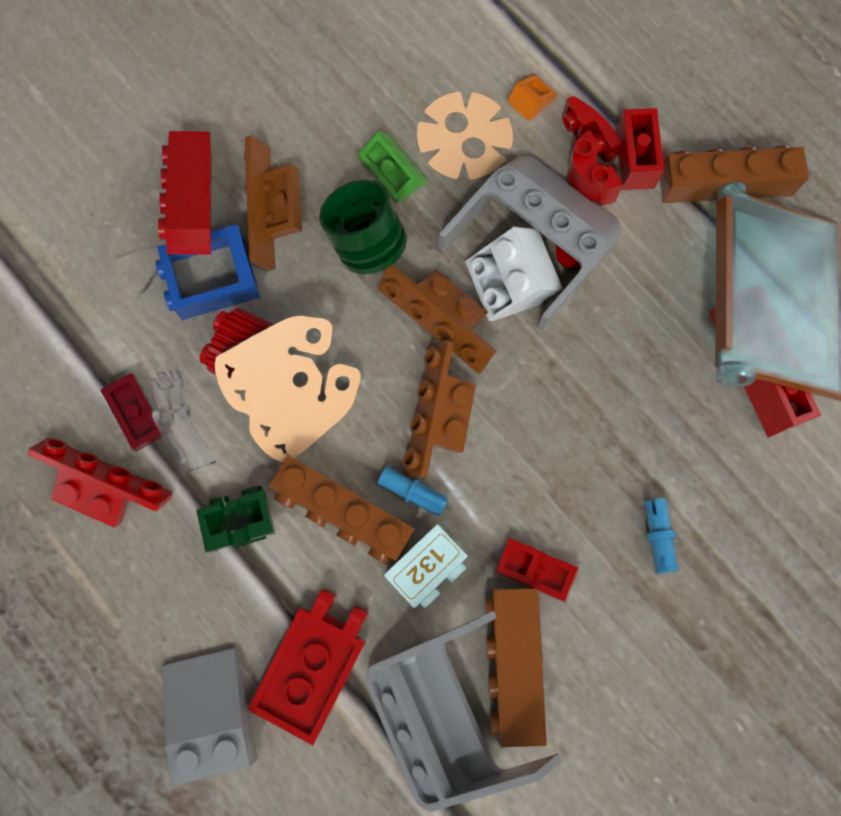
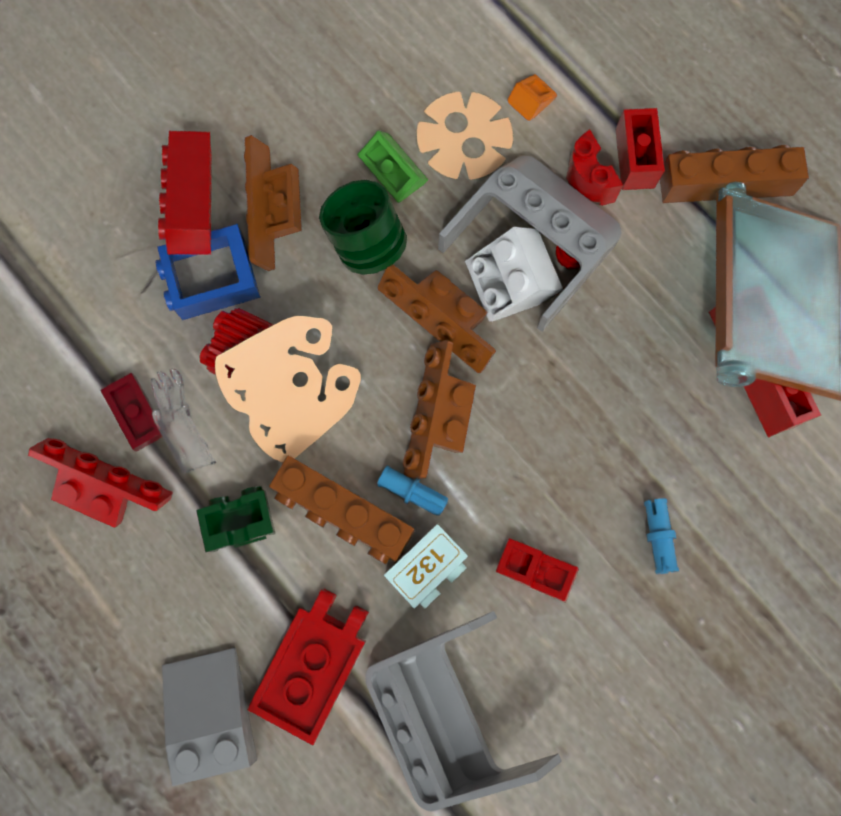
dark orange brick [484,589,547,747] -> none
red slope [562,96,623,164] -> none

